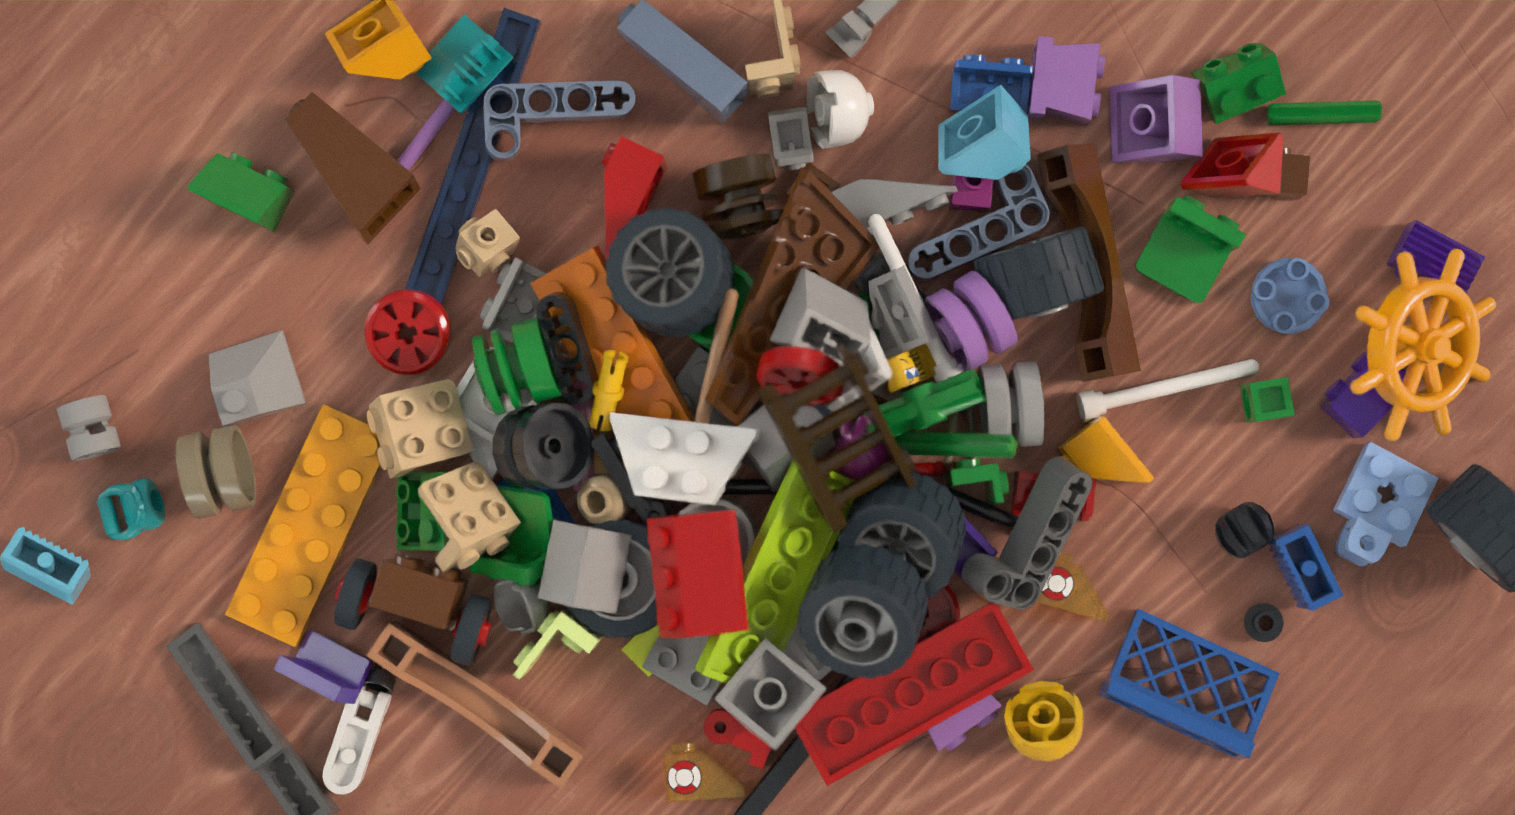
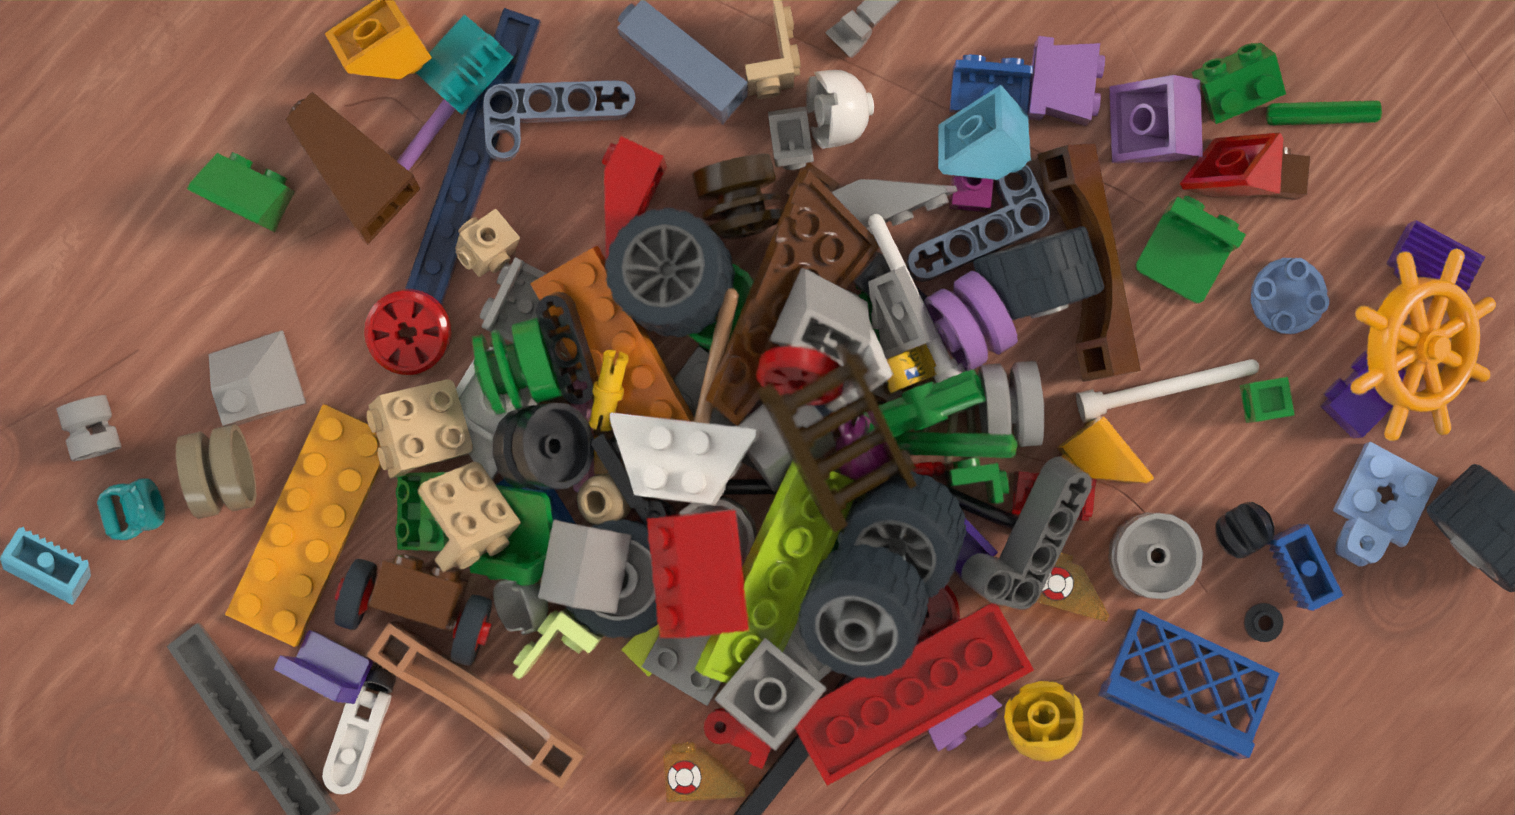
none -> light grey wheel [1108,512,1203,599]

